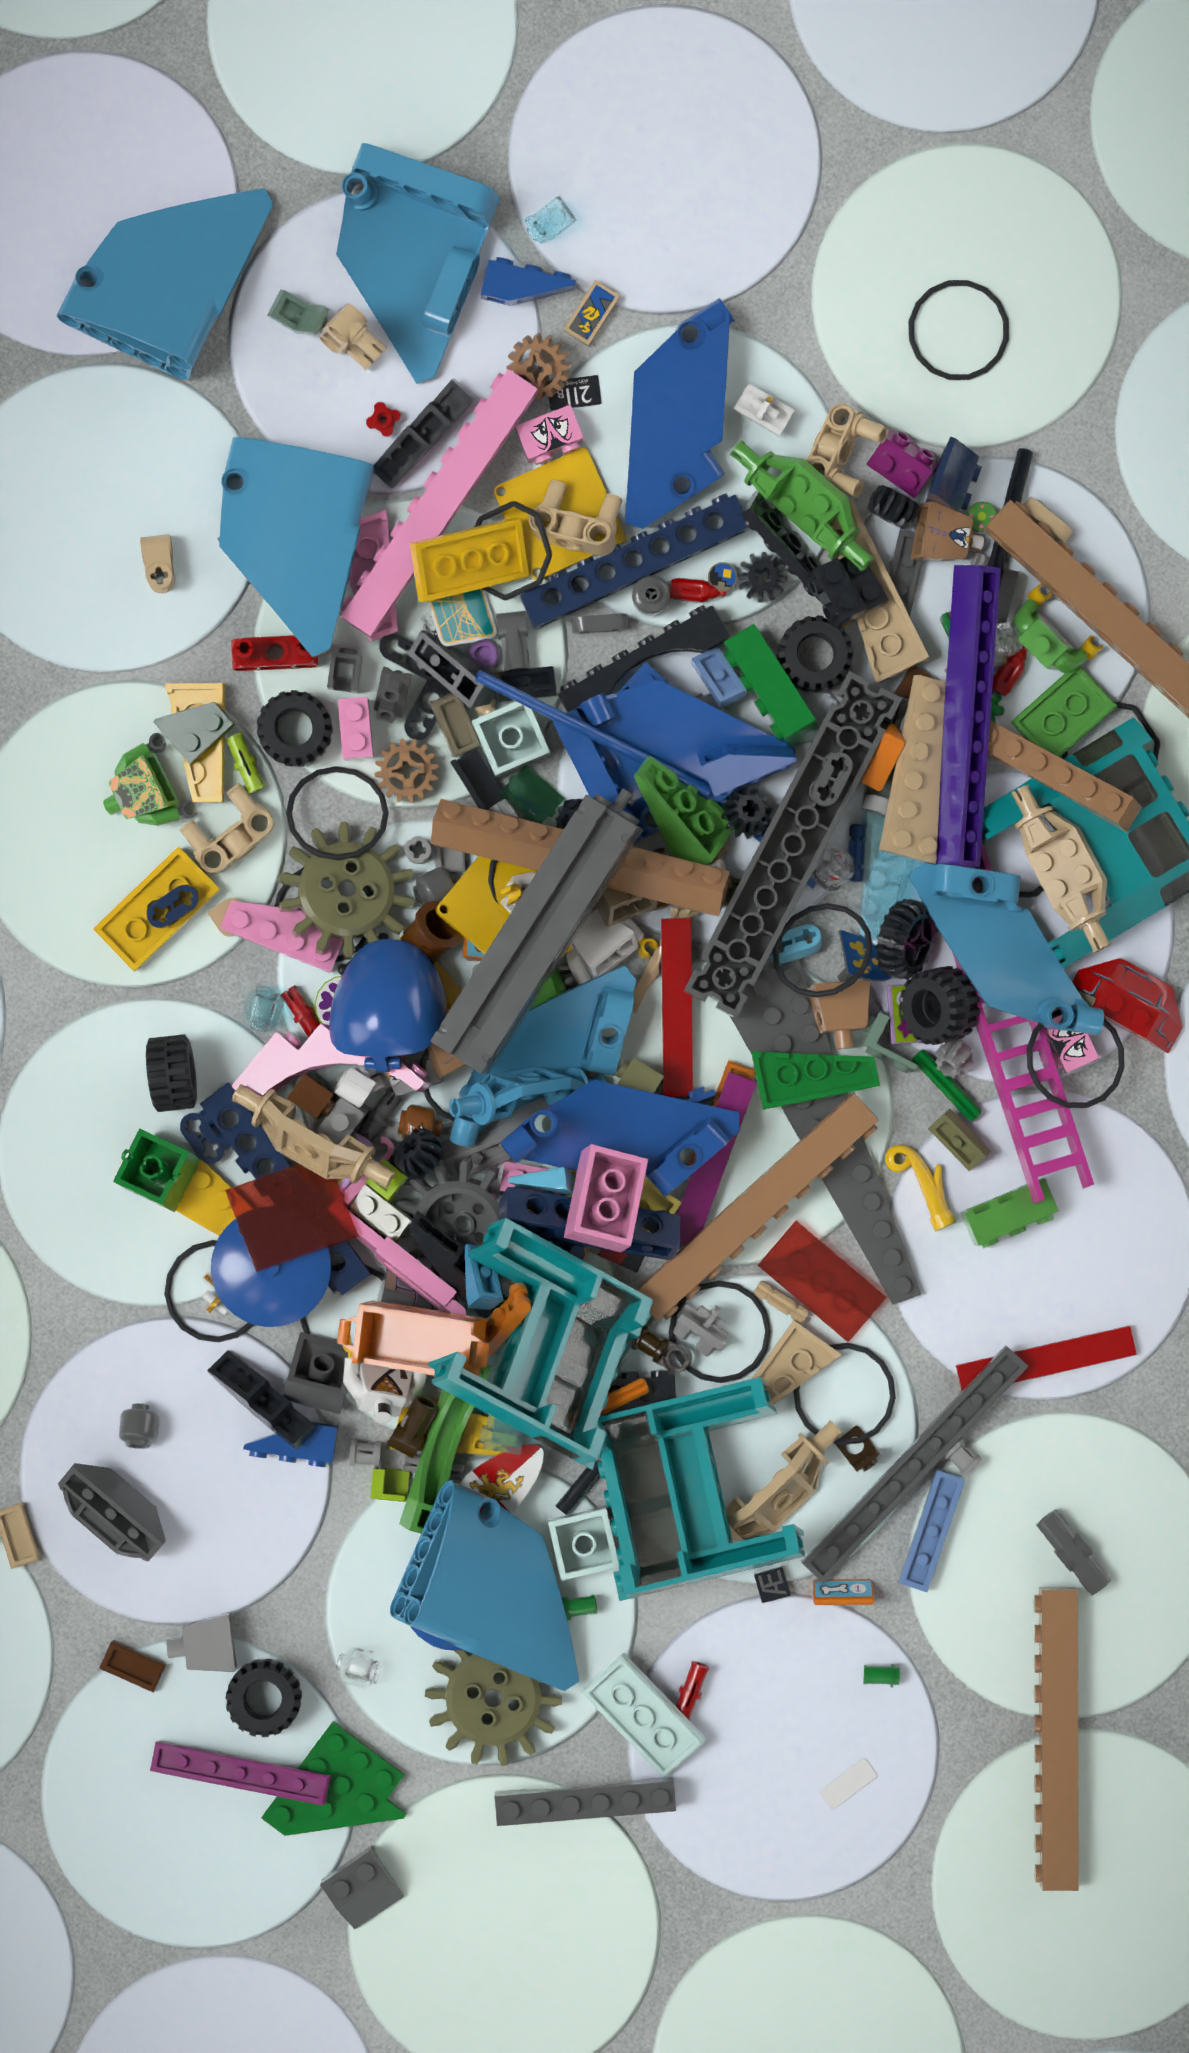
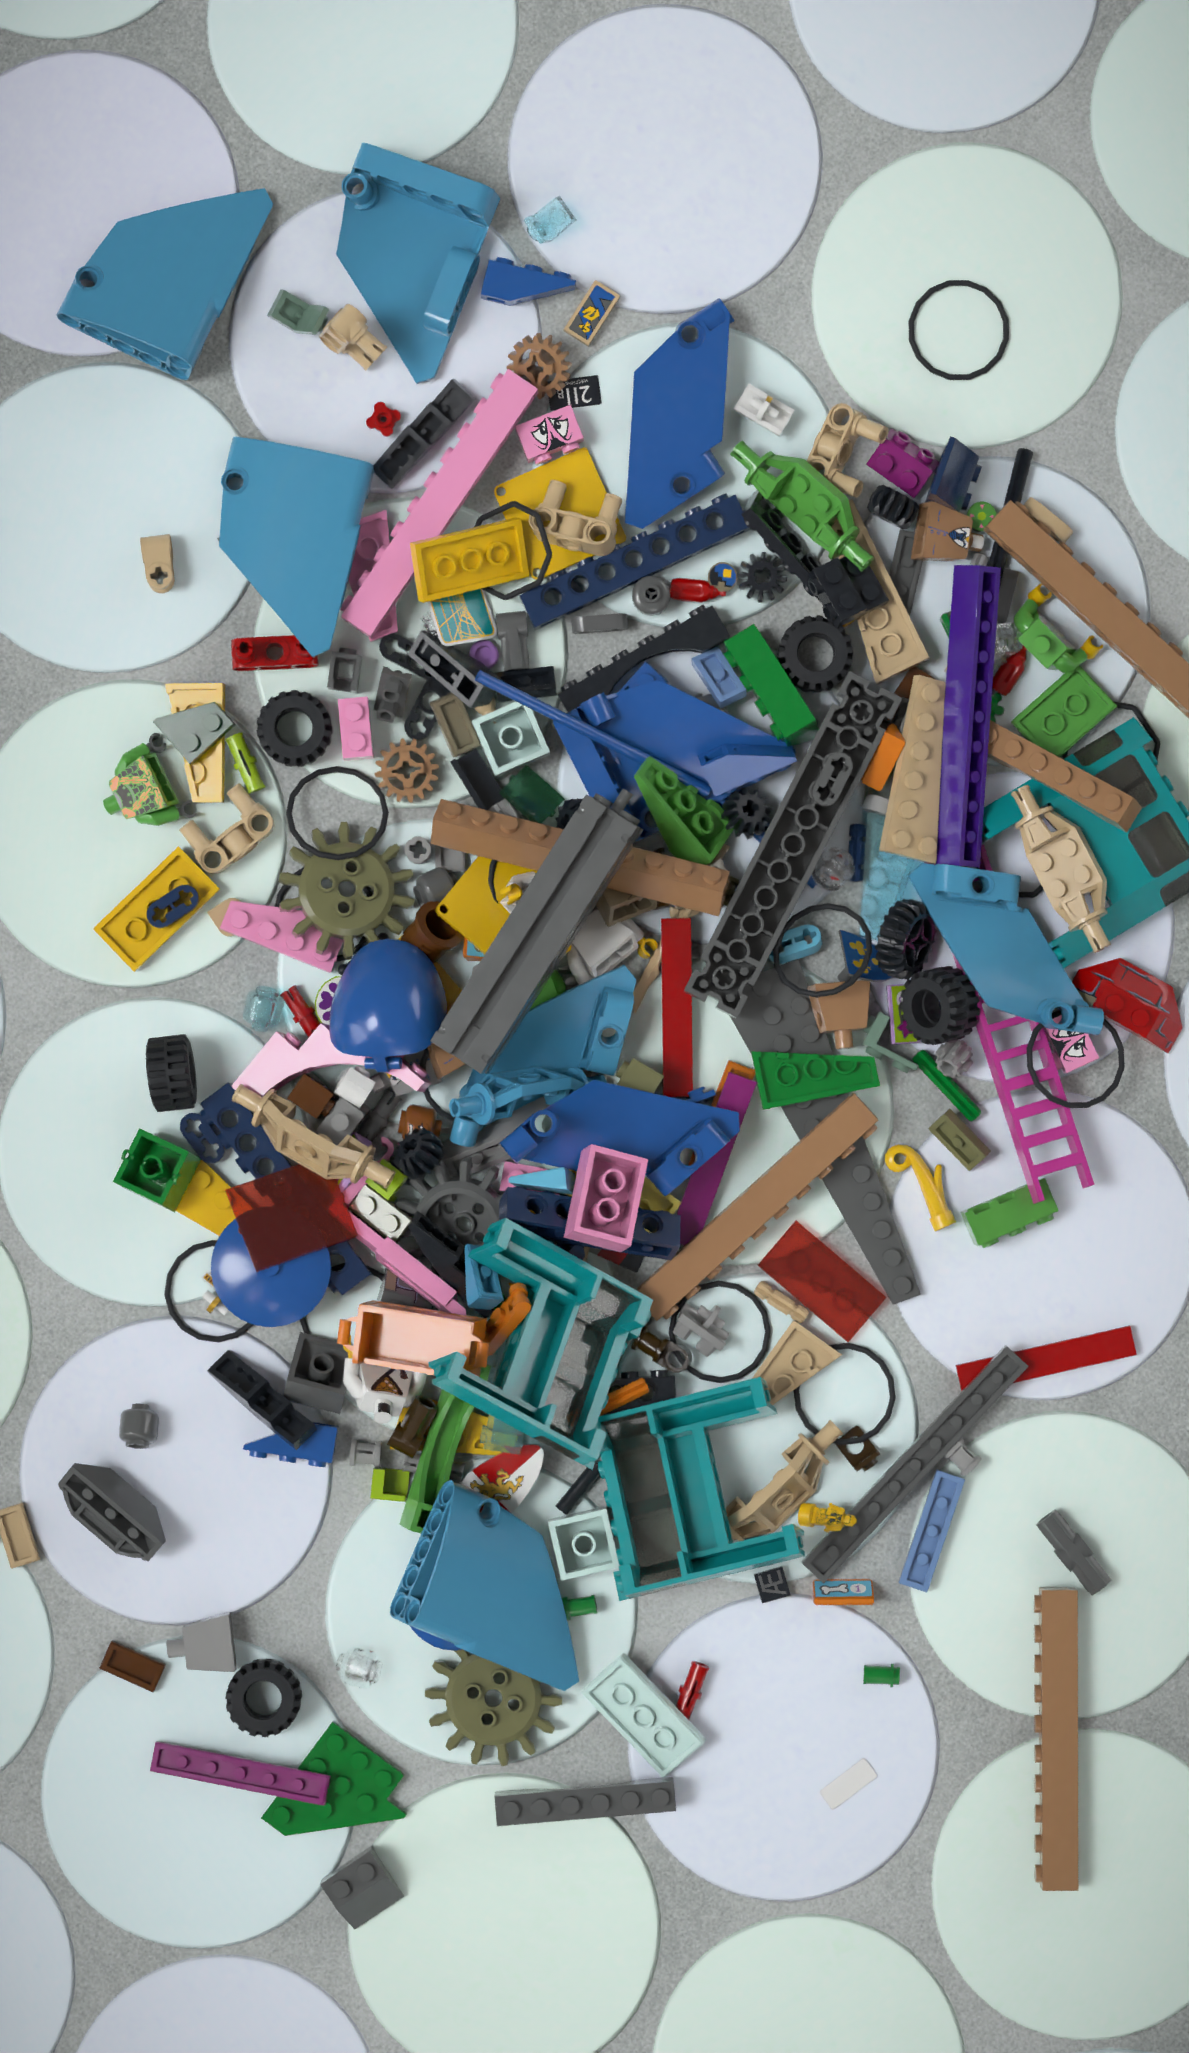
none -> yellow piece [798,1502,857,1533]

